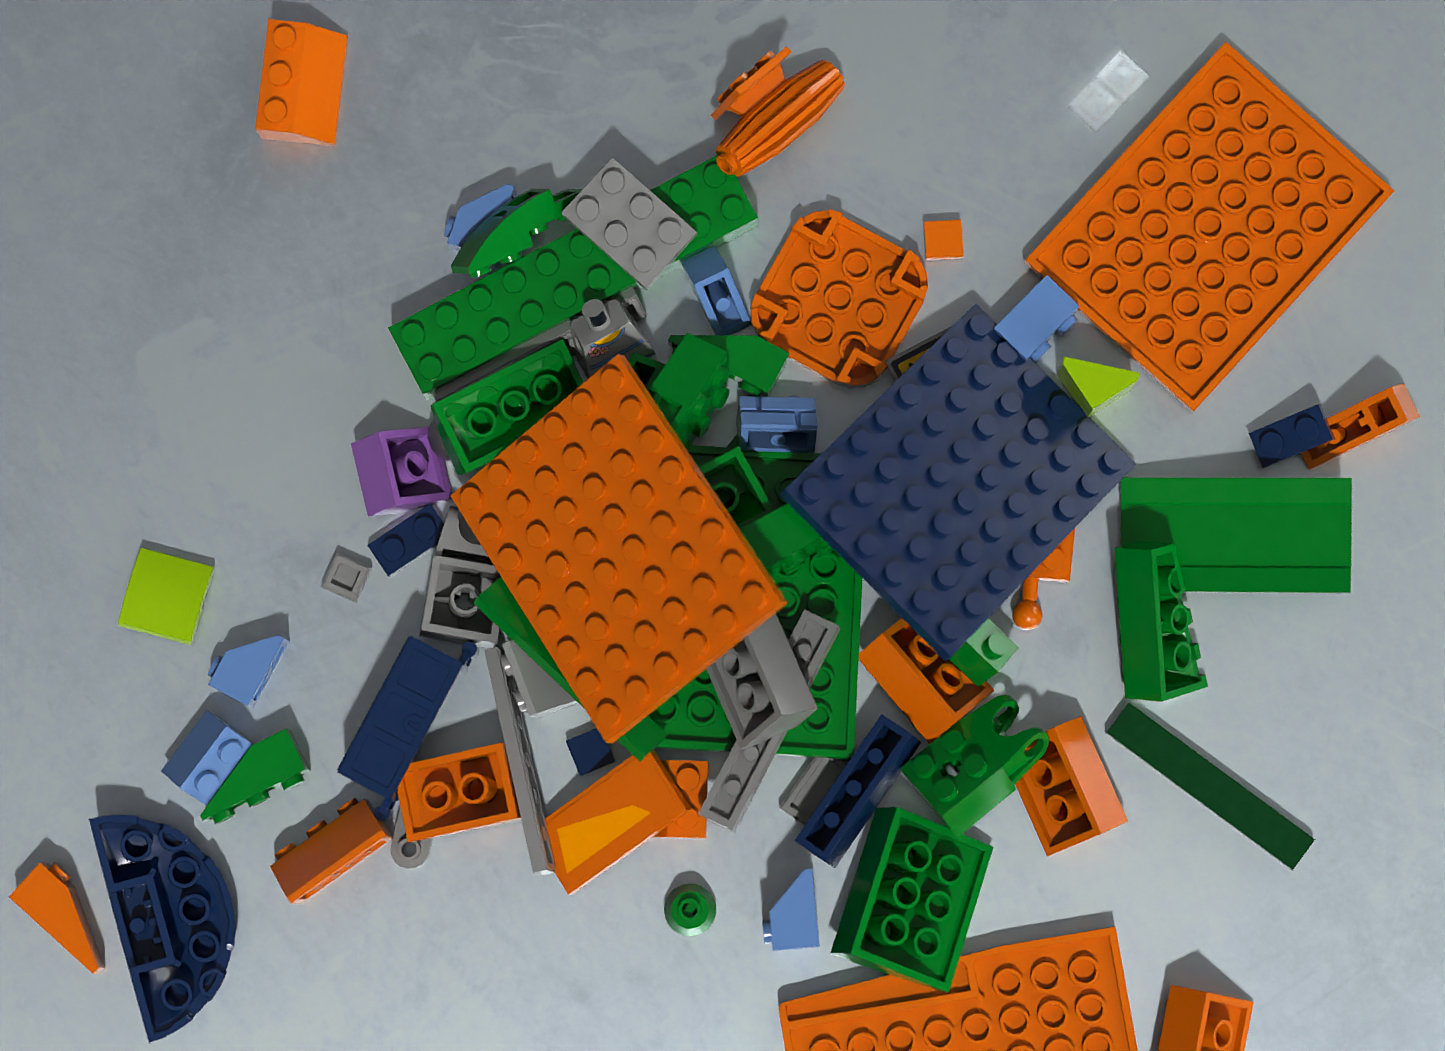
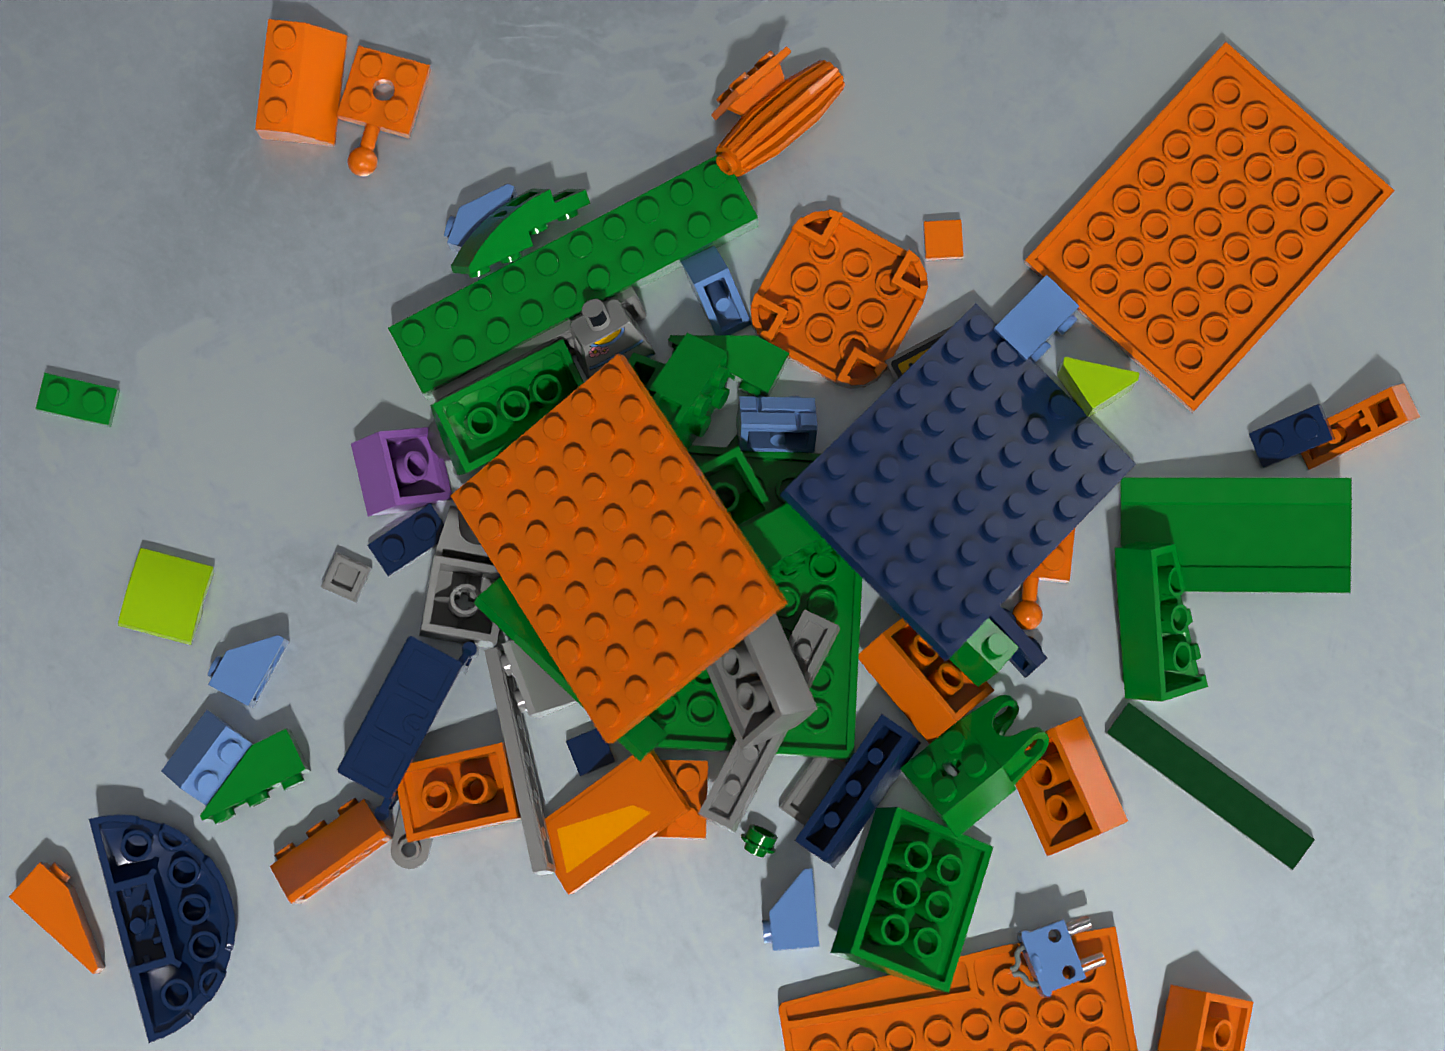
light grey plate [561,157,697,291] -> none
green cone [664,884,716,936] -> none
clear slope [1068,51,1150,133] -> none
none -> green plate [35,373,120,427]
none -> orange plate [337,45,431,177]
none -> green plate [741,824,778,857]
none -> dark blue plate [989,606,1048,678]
none -> medium blue piece [1010,916,1106,997]

